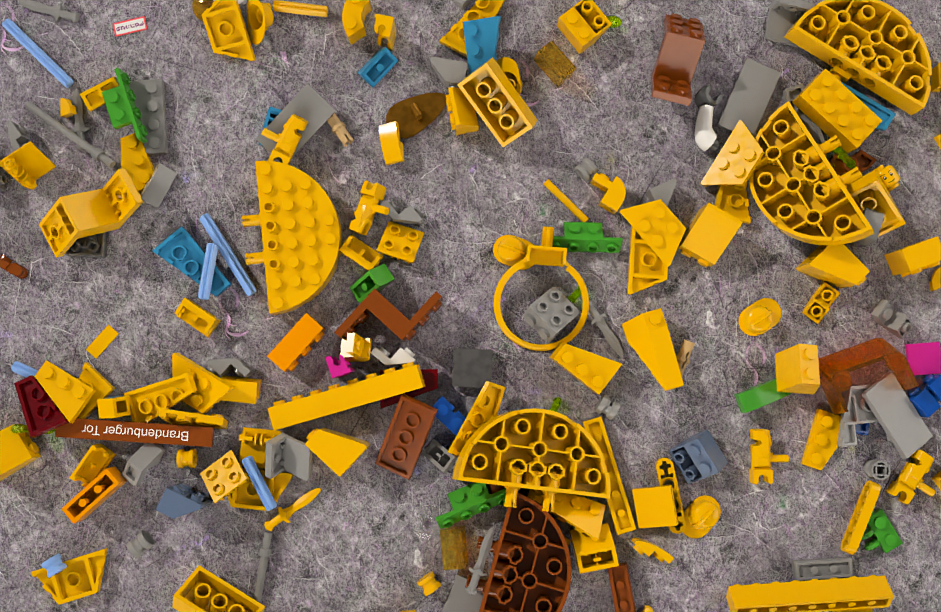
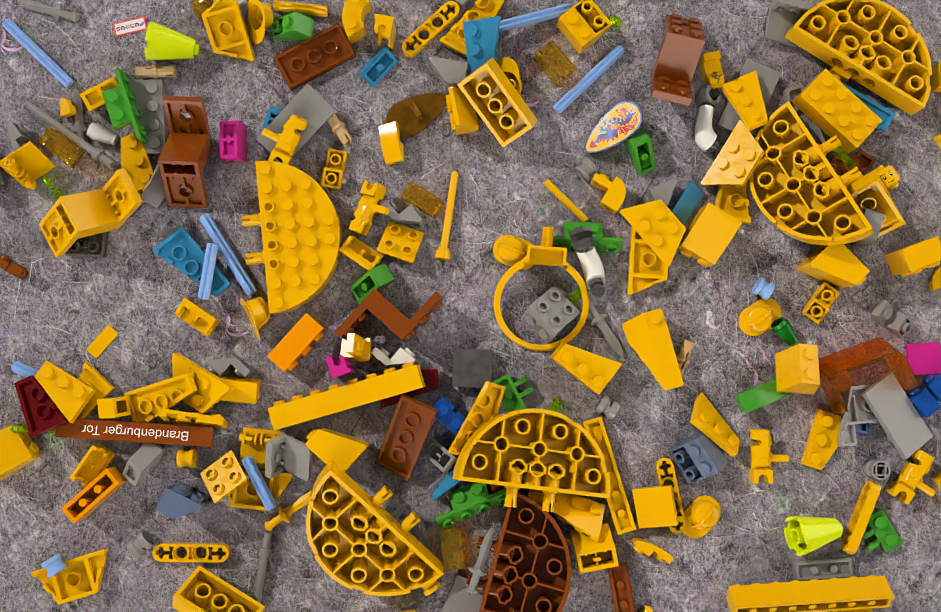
none -> clear yellow hinge [39,127,85,169]
none -> clear neon green piece [42,174,64,200]
none -> white cone [87,122,118,146]
none -> tan pin [135,64,177,79]
none -> neon yellow cone [144,21,200,60]
none -> yellow beam [152,542,231,563]
none -> dark orange bracket [158,96,213,208]
none -> dark pink hinge [220,120,247,163]
none -> yellow piece [240,297,270,341]
none -> bright green slope [272,12,314,41]
none -> dark orange tile [273,23,357,91]
none -> yellow brick [306,460,444,596]
none -> yellow slope [321,148,348,189]
none -> clear yellow slope [400,182,445,218]
none -> yellow beam [402,1,460,58]
none -> dark azure slope [431,465,460,500]
none -> yellow piece [435,171,459,261]
none -> bright green hinge [492,374,534,412]
none -> light blue axle [498,3,571,33]
none -> light blue axle [553,45,625,114]
none -> piece [569,226,606,296]
none -> shield [584,101,643,154]
none -> bright green slope [625,128,656,176]
none -> dark azure slope [671,181,705,224]
none -> yellow wing [690,392,740,457]
none -> yellow leg [699,50,725,90]
none -> yellow wing [721,70,768,131]
none -> light blue wheel [751,277,775,301]
none -> green cone [771,317,798,346]
none -> neon yellow cone [784,516,843,556]

